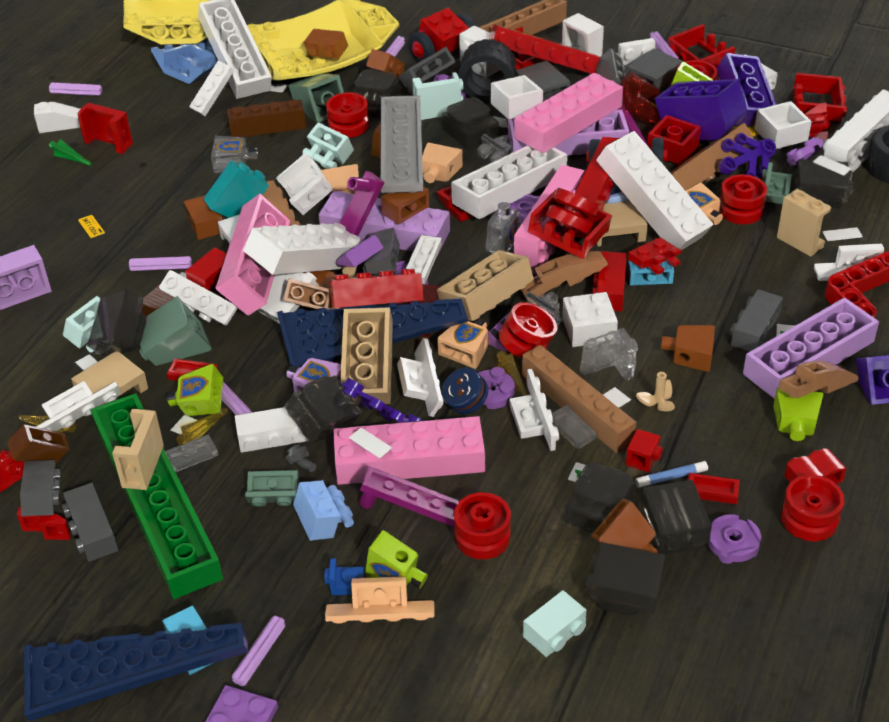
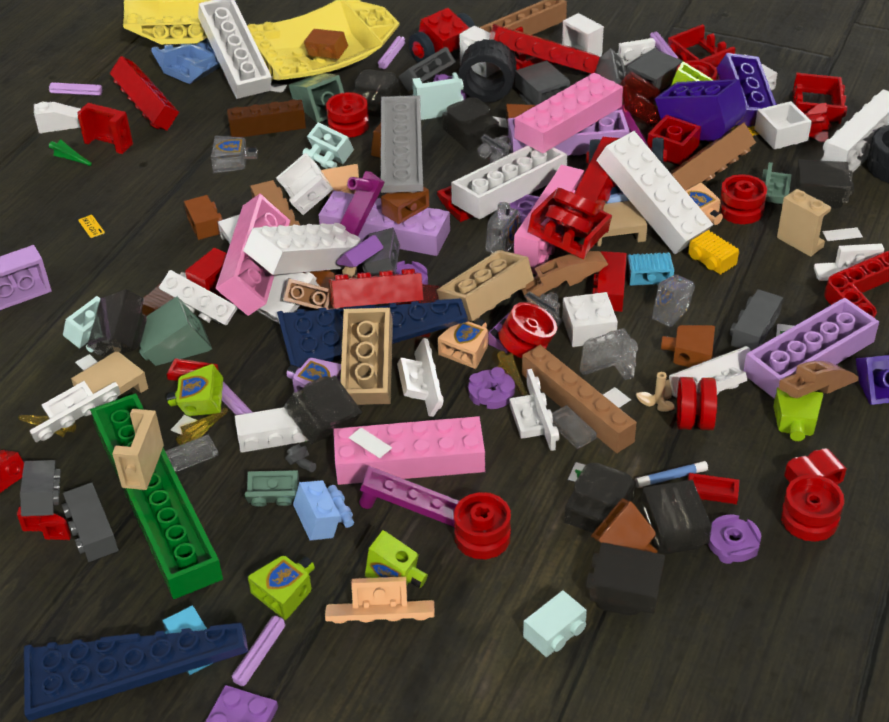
reddish brown brick [8,424,70,464] -> none
lavender axle [129,256,192,271] -> none
white plate [189,60,234,116] -> none
teal brick [203,160,269,218] -> none
blue bracket [325,558,364,595] -> none
dark purple plant [341,378,423,423] -> none
dark orange brick [366,49,405,81] -> none
white plate [406,235,442,285] -> none
light nougat torso [422,143,463,183] -> none
dark blue head [442,368,489,414] -> none
white piece [491,75,543,119] -> none
red brick [626,429,663,473] -> none
red plate [628,237,681,275] -> none
dark purple plant [719,133,776,179] -> none
medium lavender plate [786,138,824,167] -> none
white sticker [813,155,851,175] -> none
none -> red brick [110,56,179,130]
none -> lime torso [248,556,315,620]
none -> clear torso [652,275,695,327]
none -> white bracket [669,346,750,398]
none -> red wheel [677,377,717,430]
none -> yellow brick [688,230,739,275]

